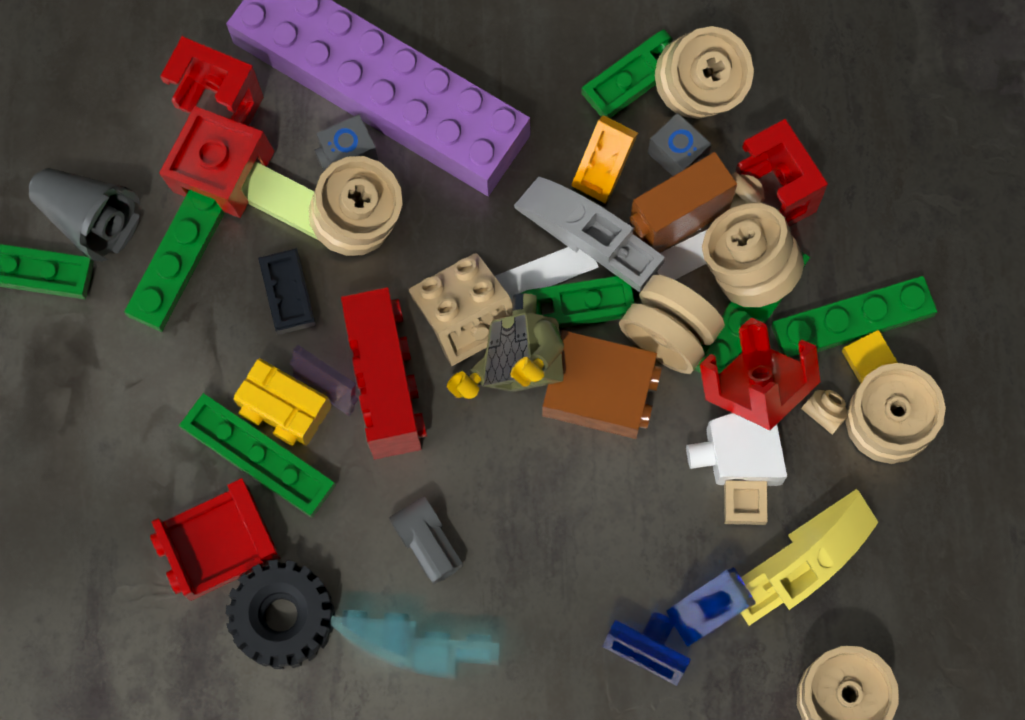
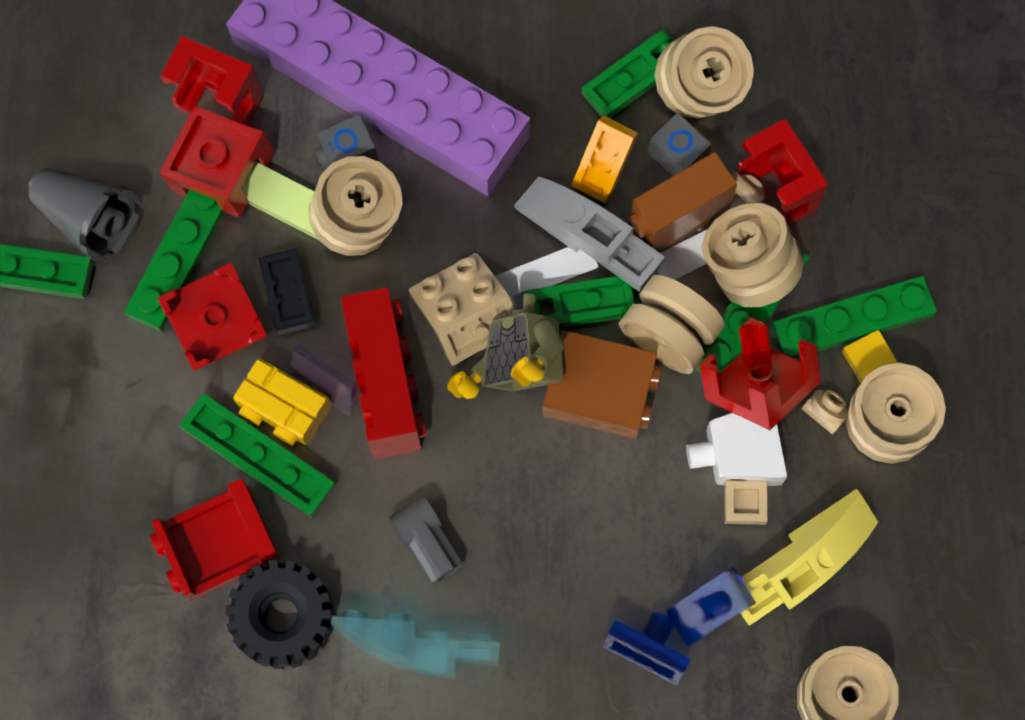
none -> red panel [157,262,267,371]

